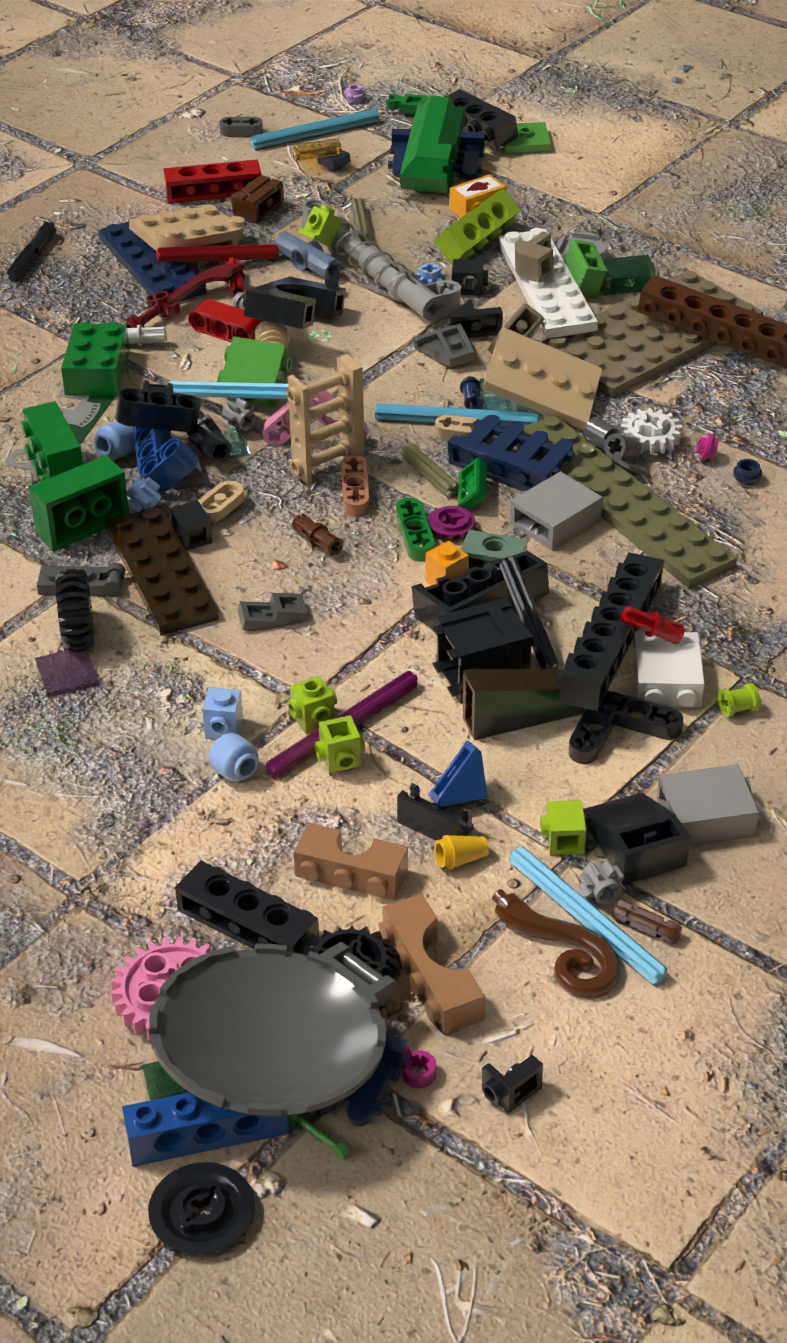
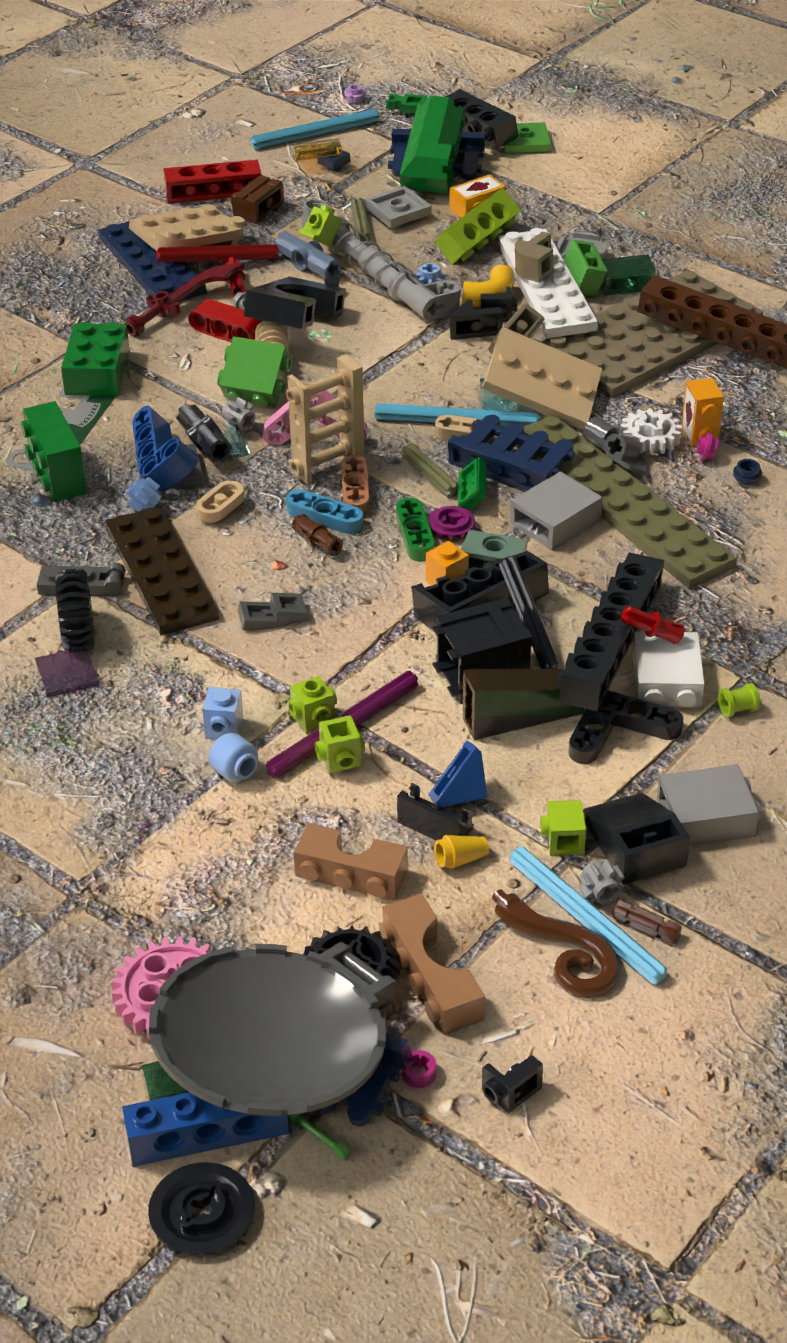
black axle [6,221,56,281] -> none
green brick [29,455,129,551] -> none
light blue head [94,421,135,461] -> none
black piece [115,380,201,432] -> none
white axle [127,325,167,346] -> none
medium azure axle [169,381,288,399] -> none
black brick [170,500,213,551] -> none
black brick [175,860,319,955] -> none
dark grey beam [219,117,263,137] -> none
dark grey wing [412,323,476,368] -> none
black brick [452,259,488,295] -> none
dark blue pin [460,376,482,409] -> none
none -> dark azure beam [286,489,363,534]
none -> light grey plate [365,186,432,228]
none -> yellow cylinder [462,265,515,308]
none -> black bracket [480,287,517,322]
none -> light orange brick [682,378,724,447]

